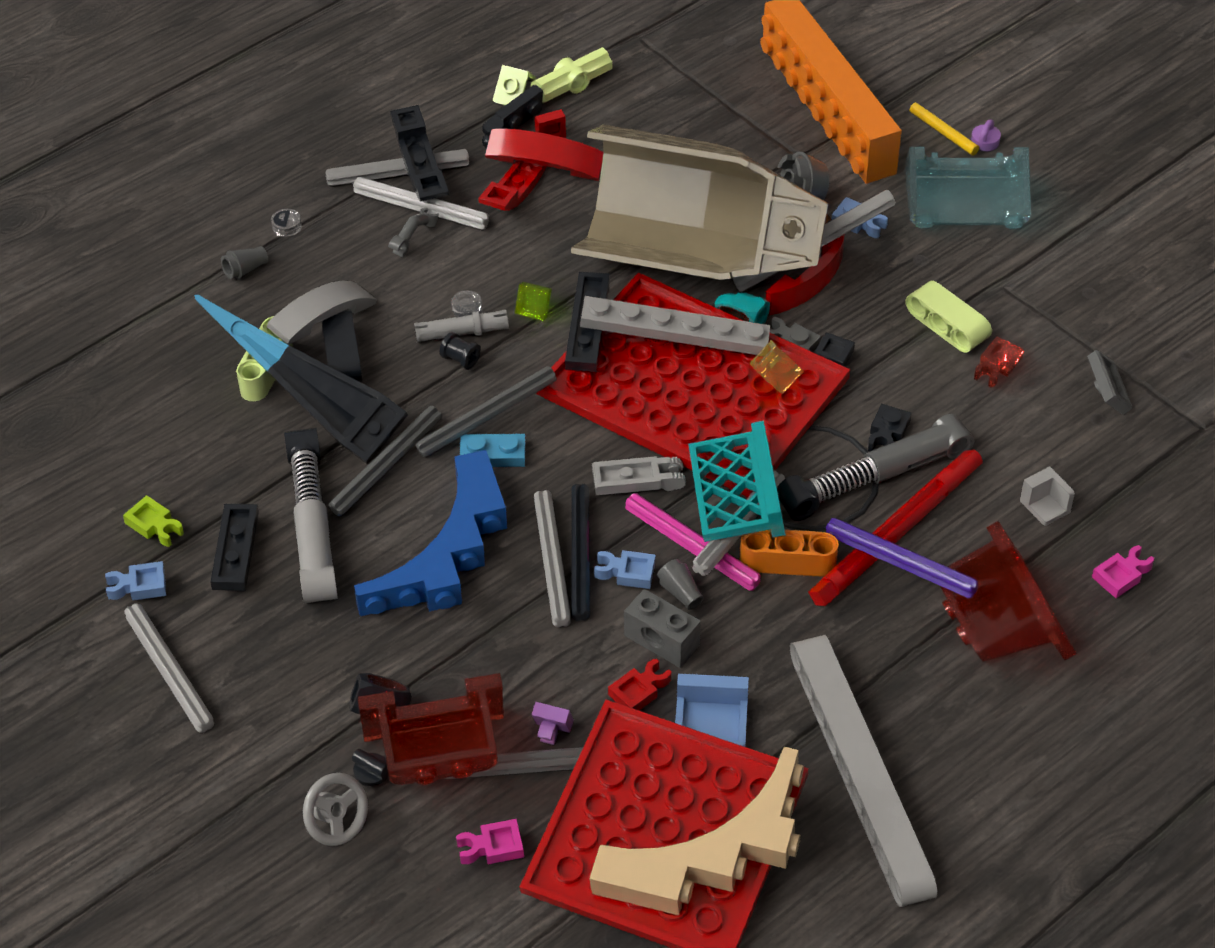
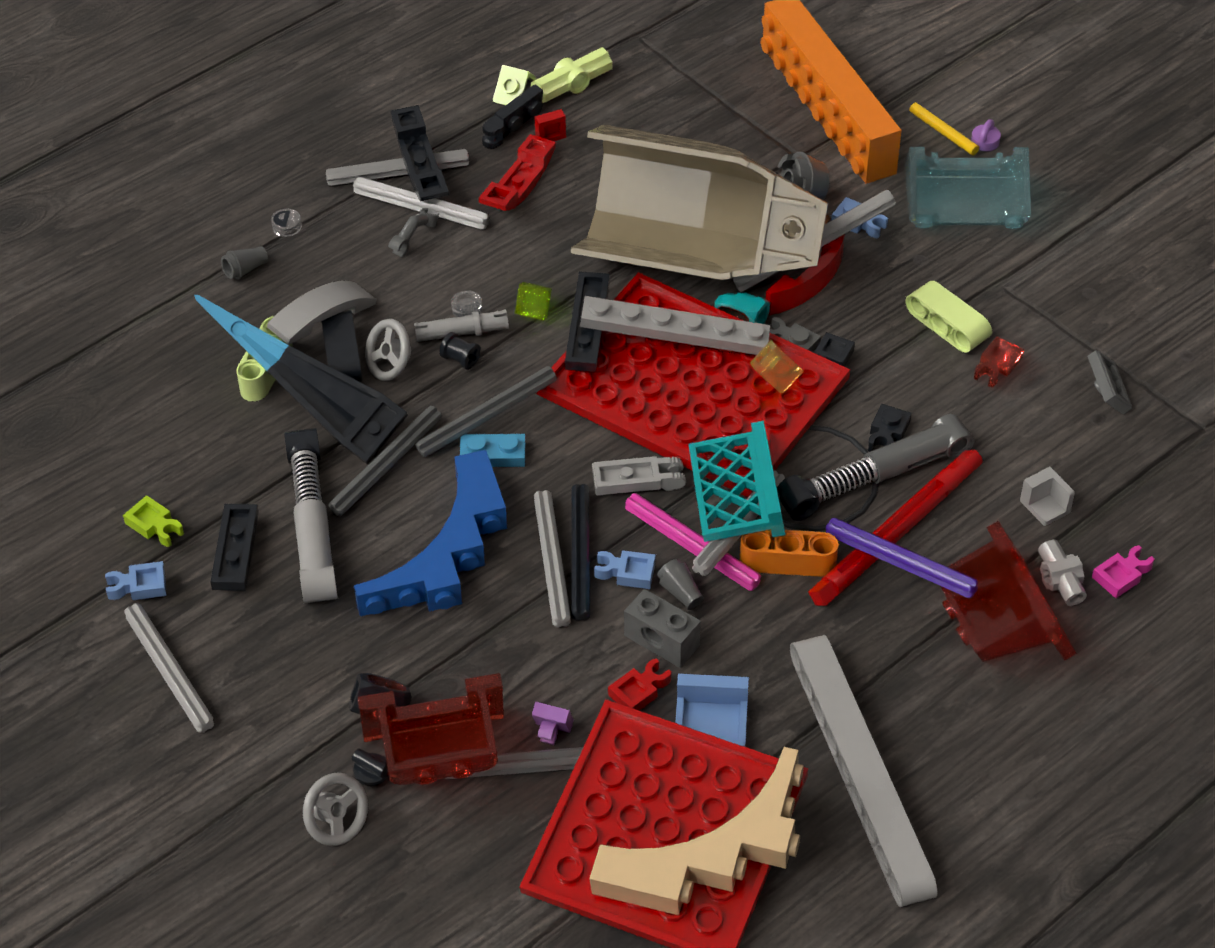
dark pink plate [456,819,524,864] -> none
red slope [485,129,604,181] -> none
none -> light grey piece [365,319,411,381]
none -> light grey axle [1038,539,1087,606]

